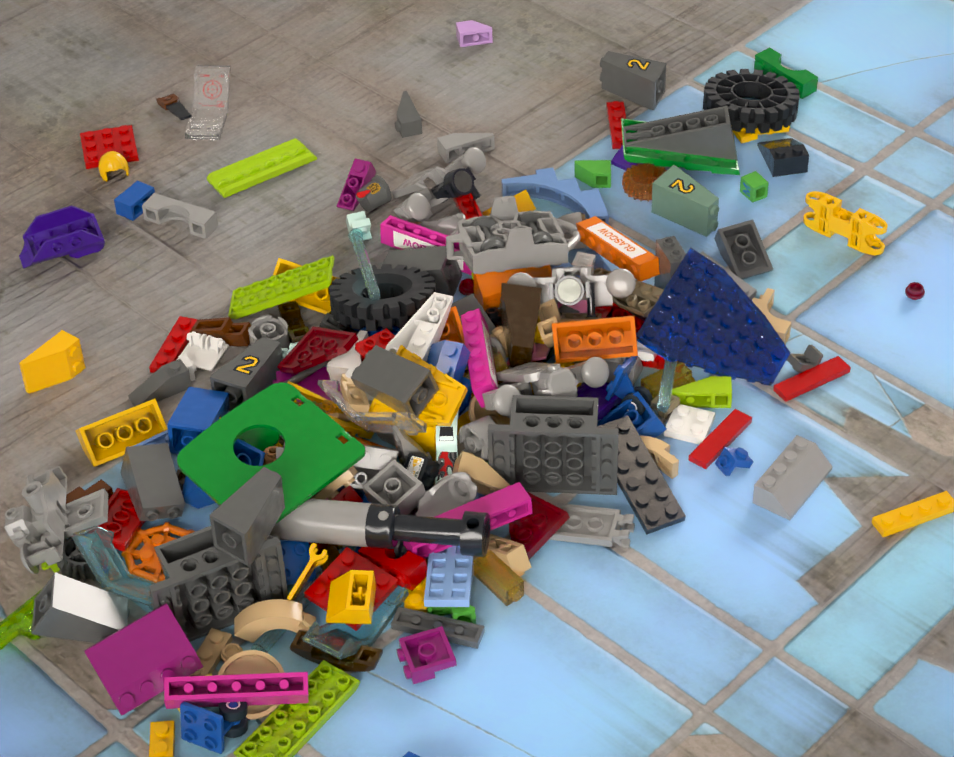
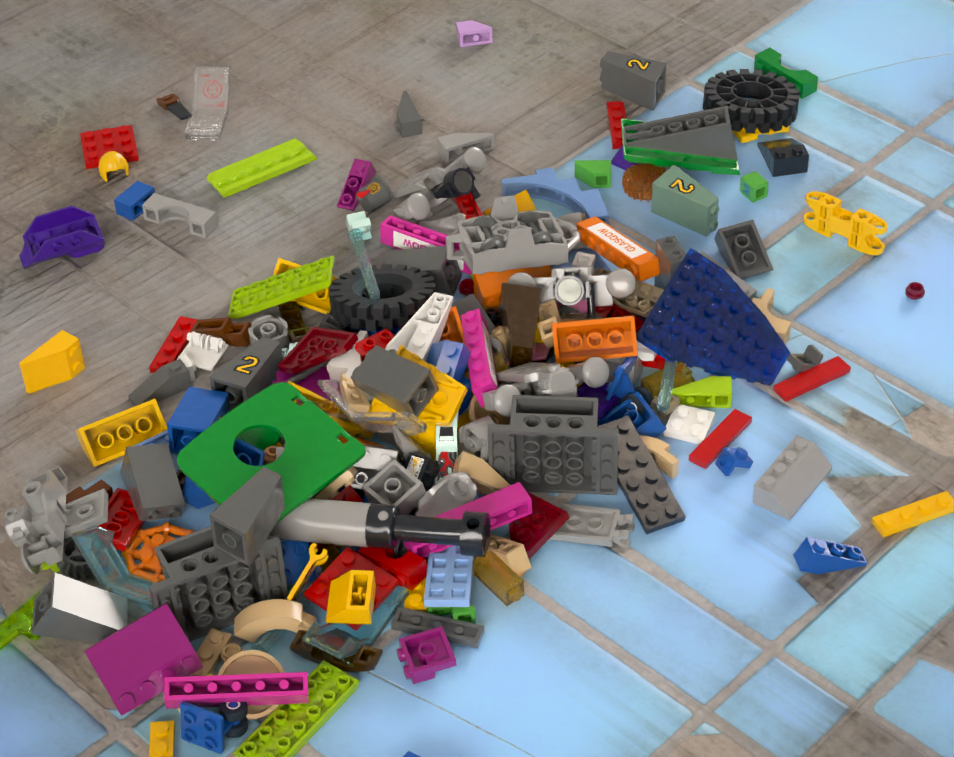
none -> blue slope [793,537,868,574]

